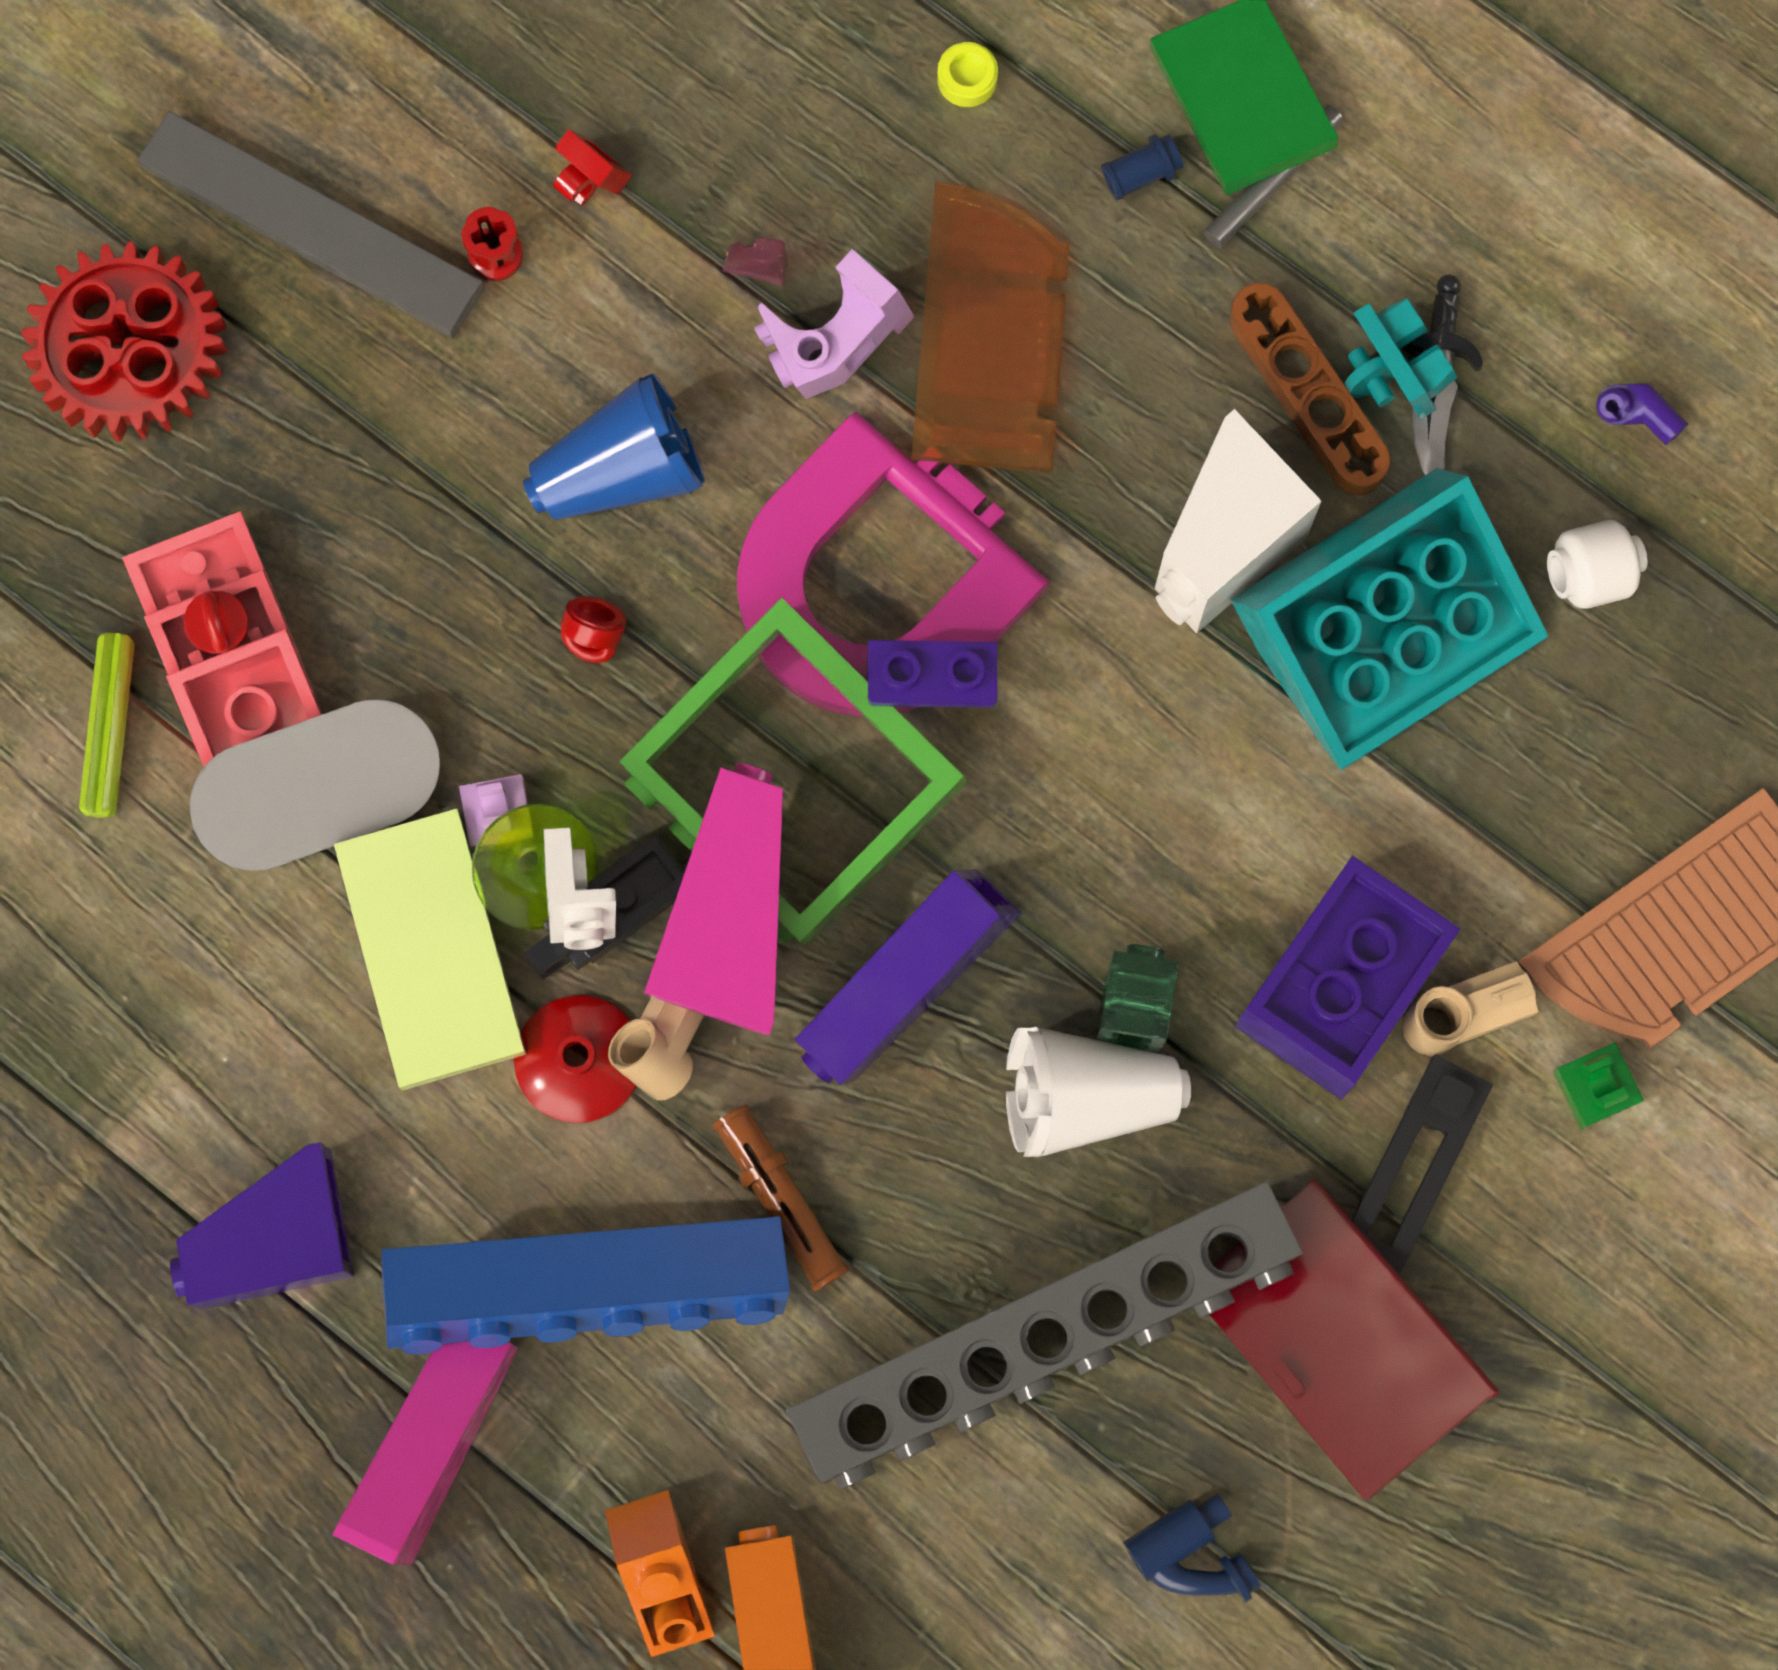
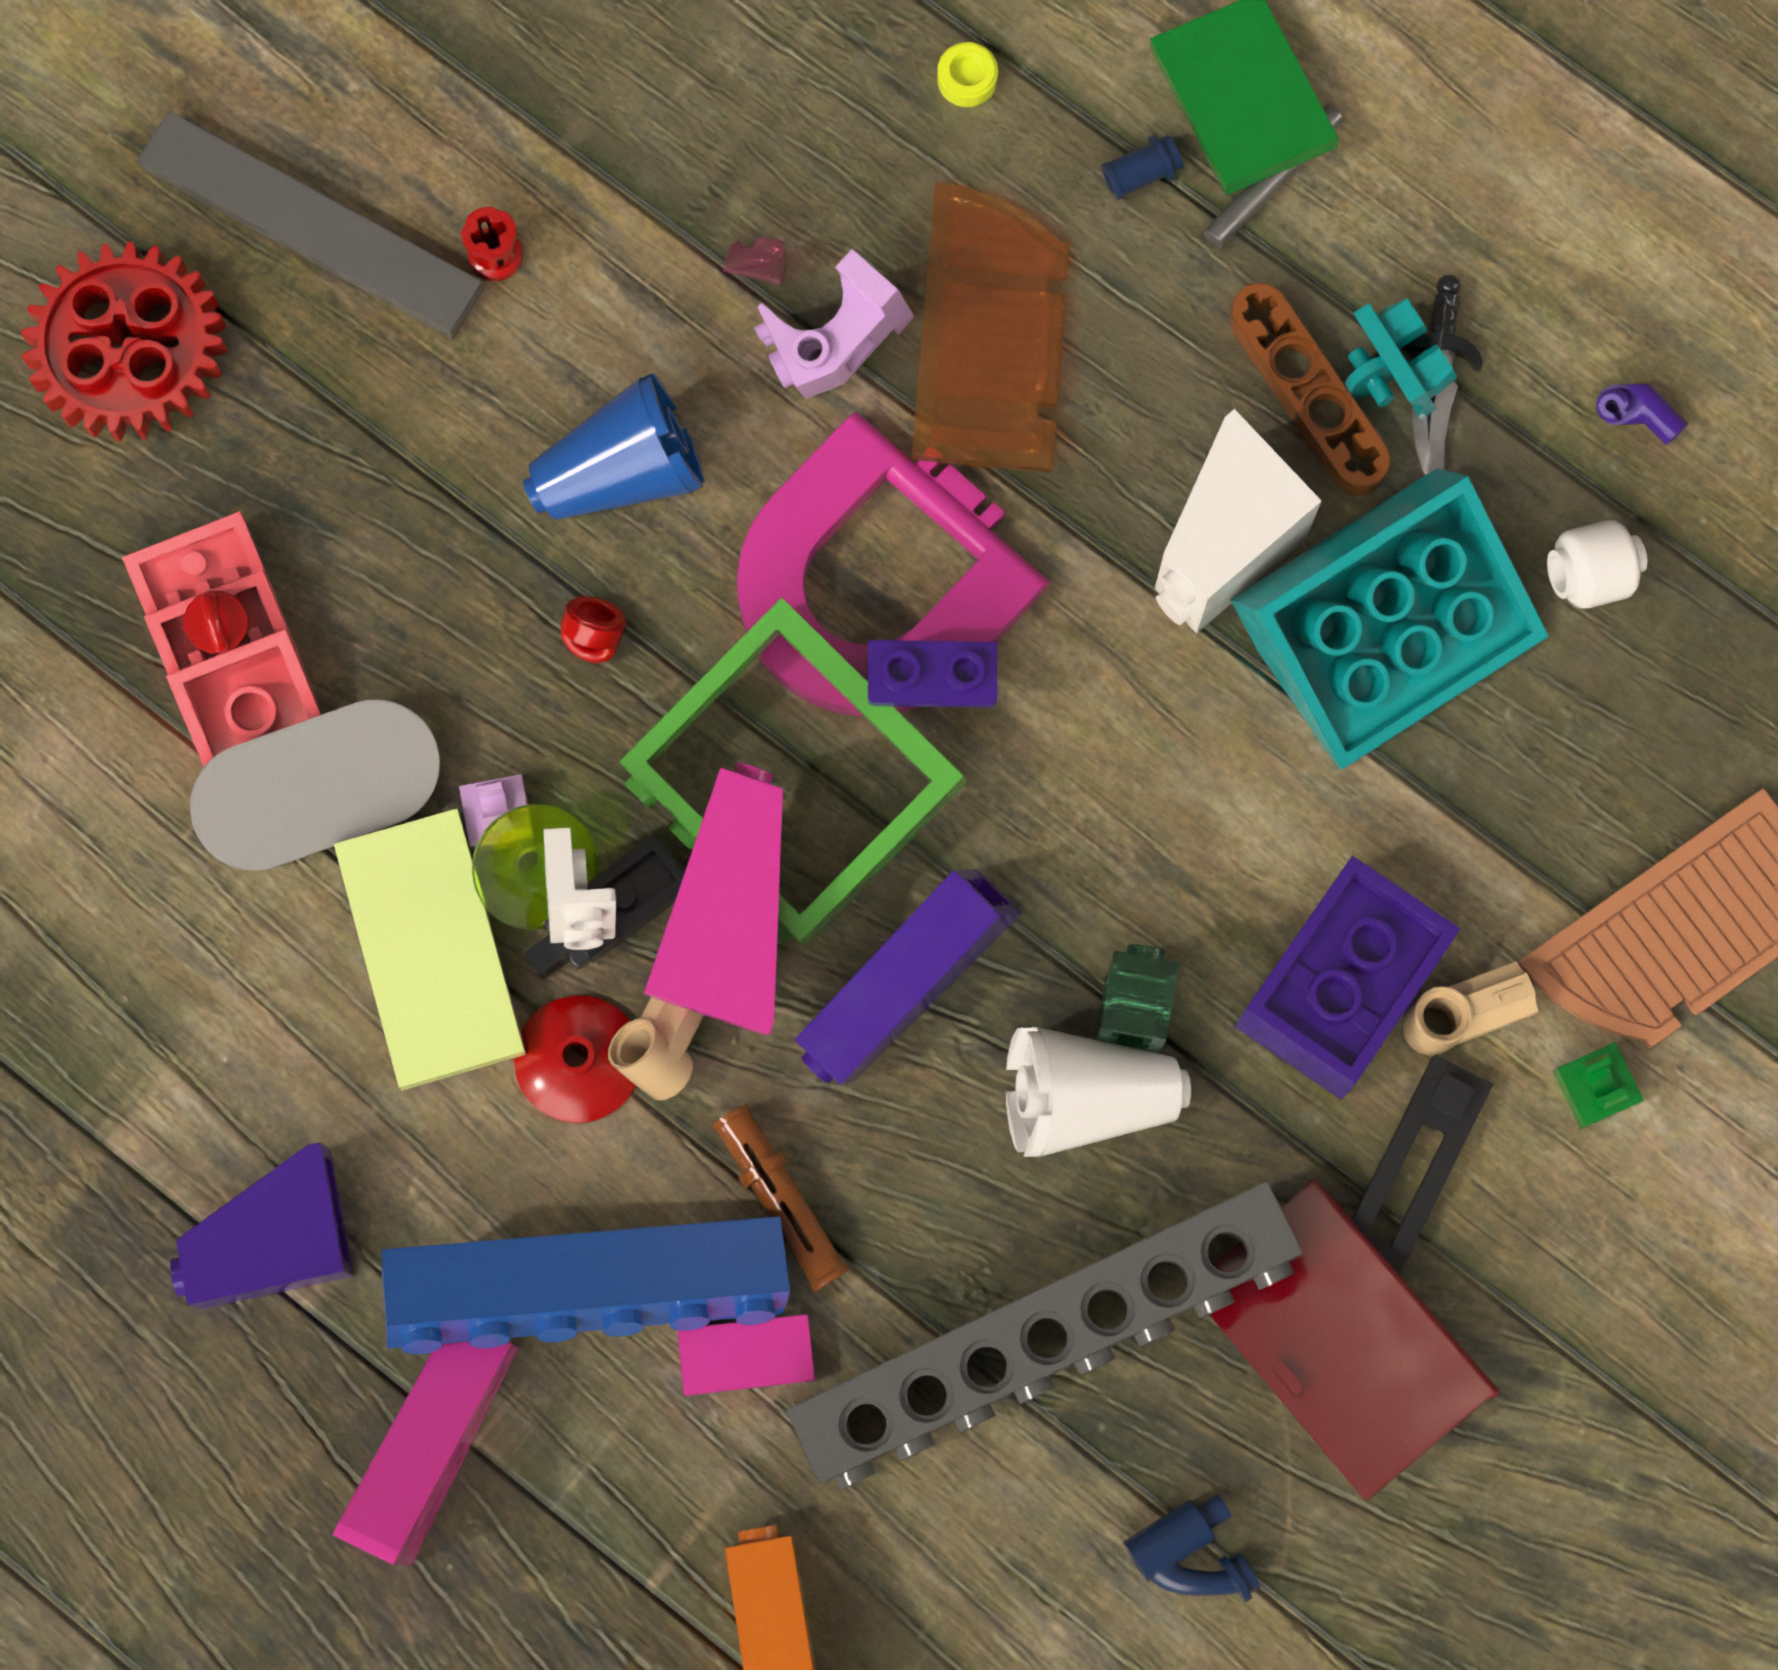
lime axle [79,633,135,818] -> none
red tile [552,129,633,206] -> none
orange slope [605,1490,715,1657] -> none
none -> dark pink tile [677,1314,815,1396]

